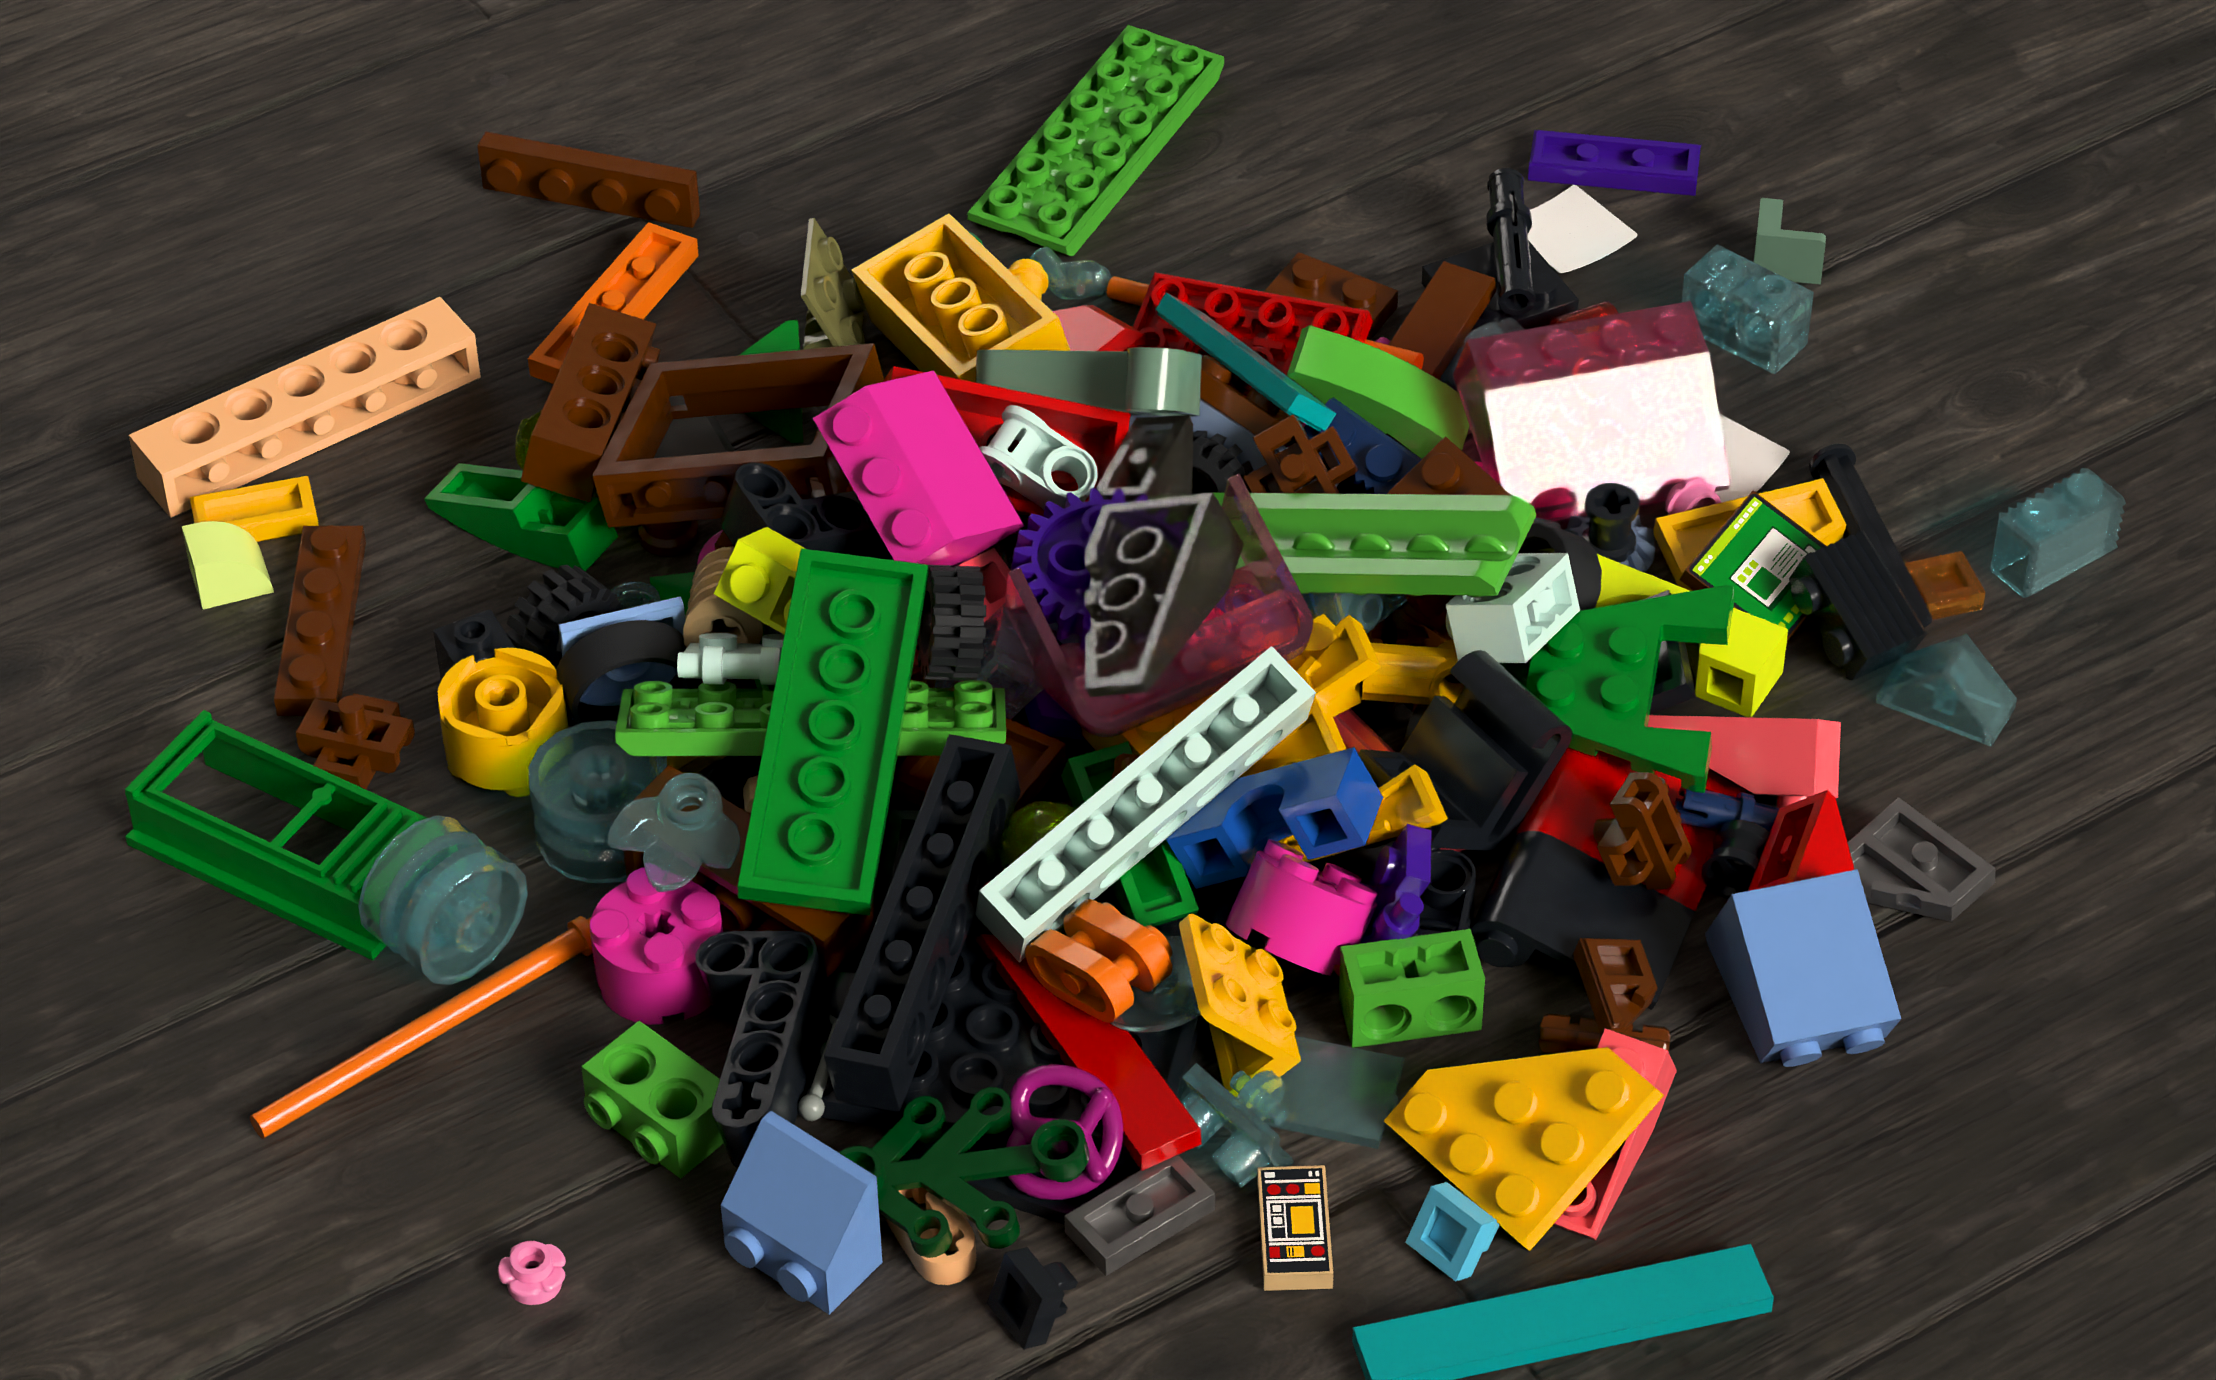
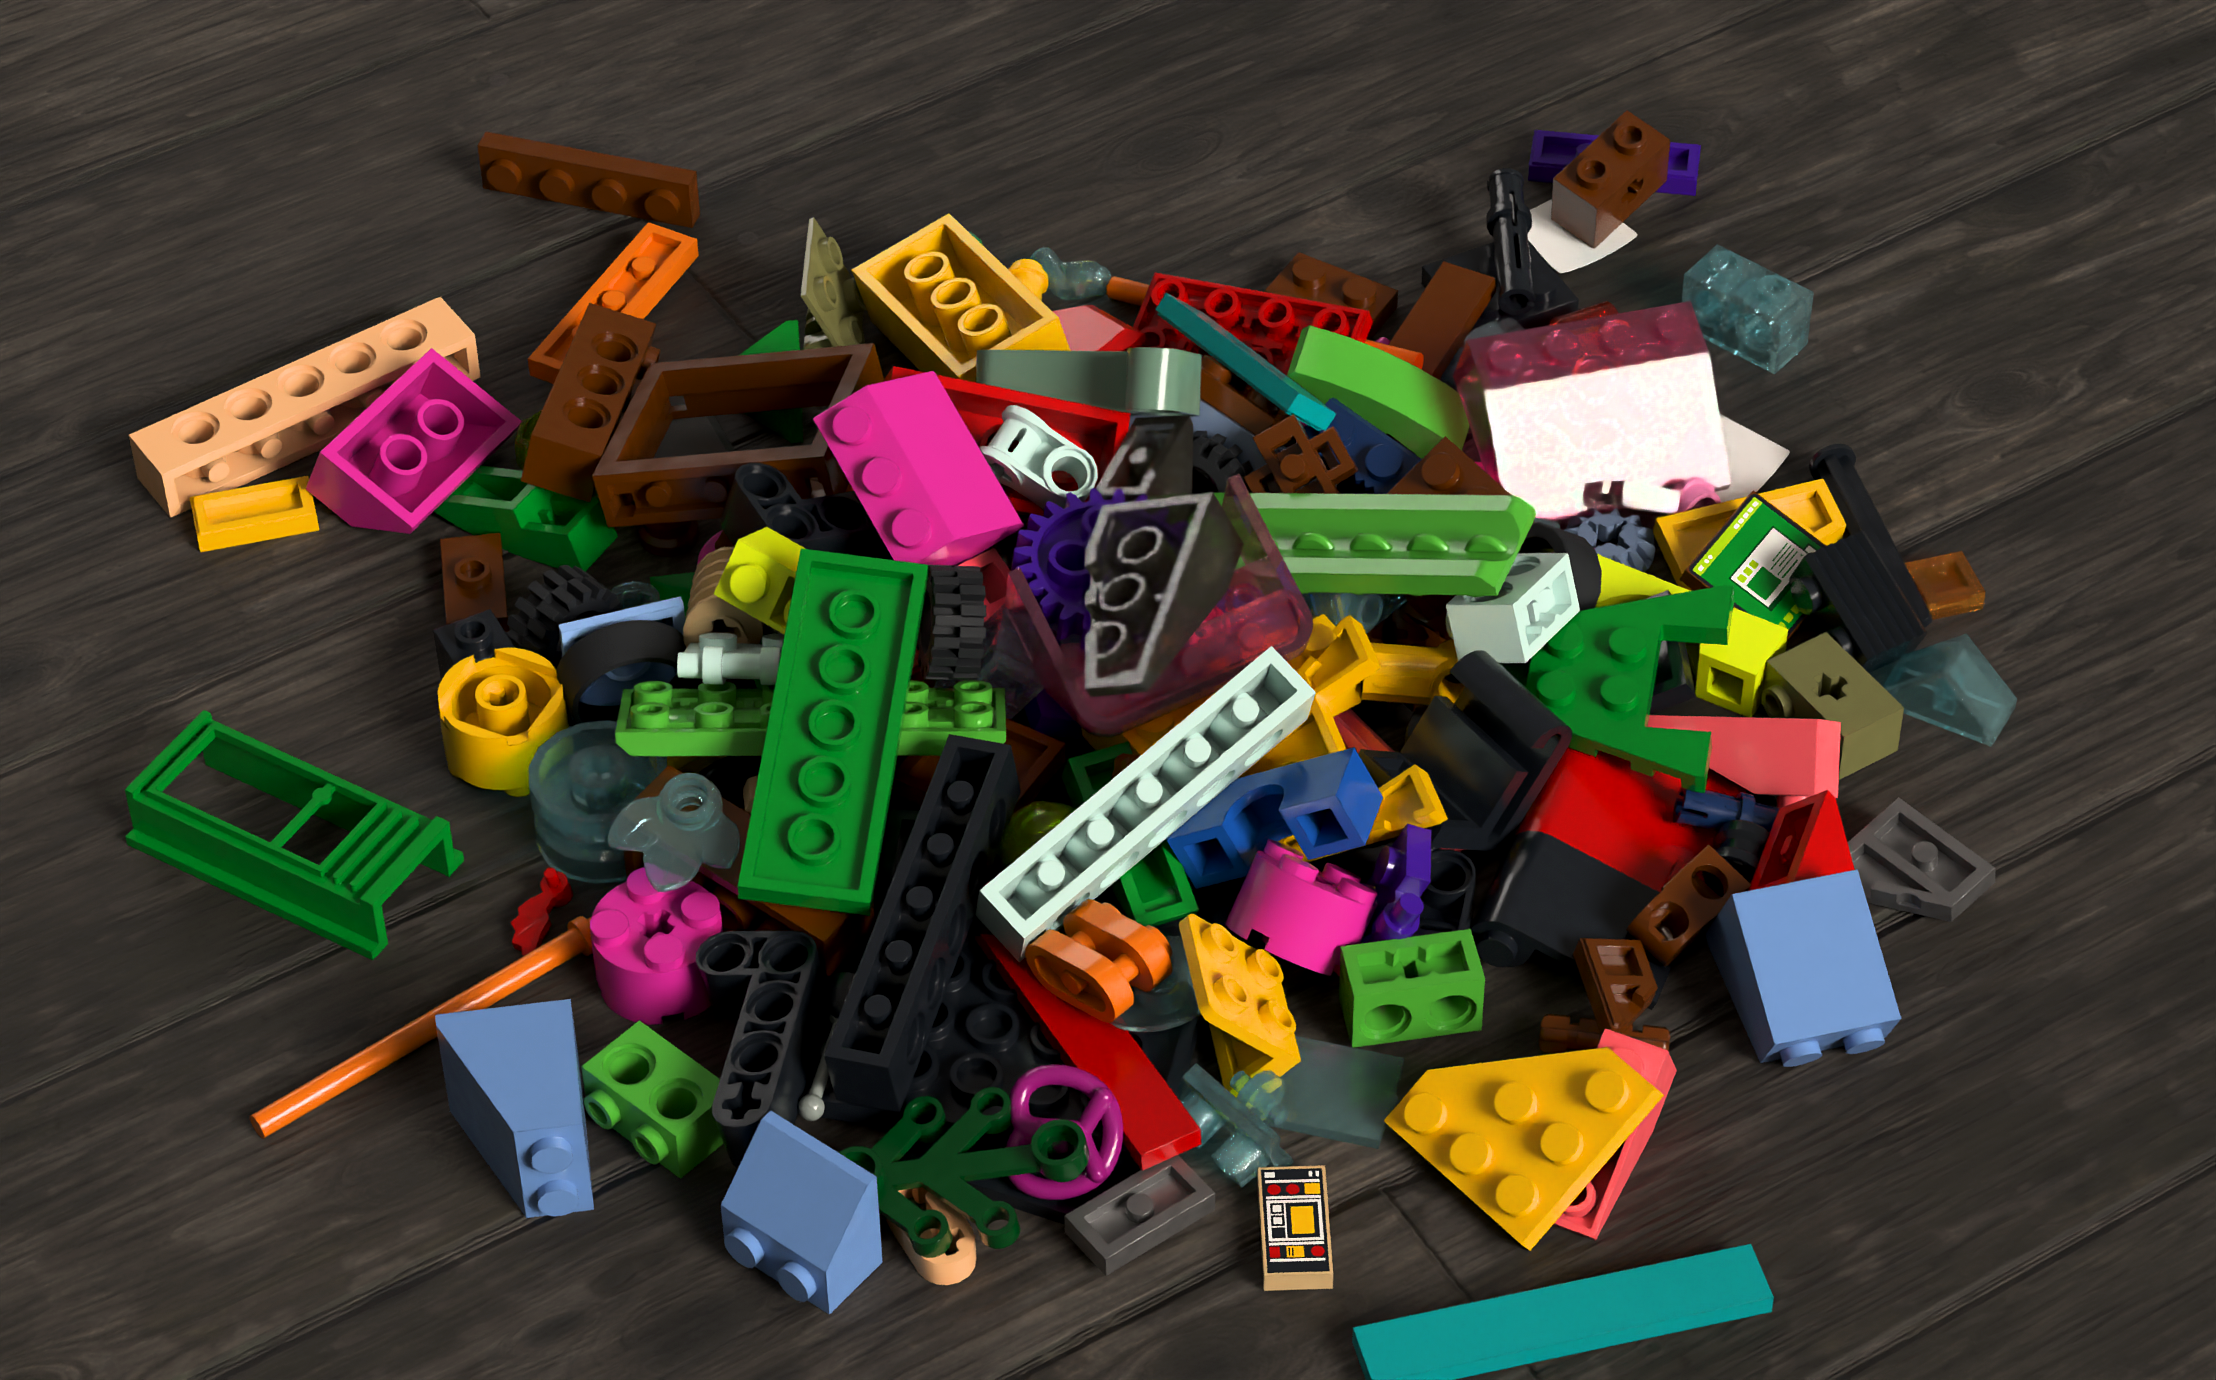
yellowish green brick [182,521,274,609] -> none
reddish brown plate [274,525,366,716] -> none
reddish brown piece [296,693,415,789] -> none
clear light blue wheel [358,815,528,985] -> none
bright pink plate [498,1241,566,1305] -> none
bright green plate [968,25,1224,256] -> none
black tile [987,1247,1078,1350] -> none
medium azure tile [1405,1182,1500,1282] -> none
black bush [1582,482,1639,563] -> none
reddish brown piece [1593,772,1692,889] -> none
sand green panel [1752,198,1826,284] -> none
clear light blue brick [1990,468,2126,598] -> none
none -> dark pink slope [306,348,522,534]
none -> medium blue slope [435,999,594,1218]
none -> reddish brown plate [440,533,510,632]
none -> red piece [510,868,573,956]
none -> reddish brown brick [1551,110,1670,249]
none -> clear smoke tile [1601,480,1681,514]
none -> reddish brown leg [1626,844,1751,967]
none -> olive brick [1761,632,1904,780]

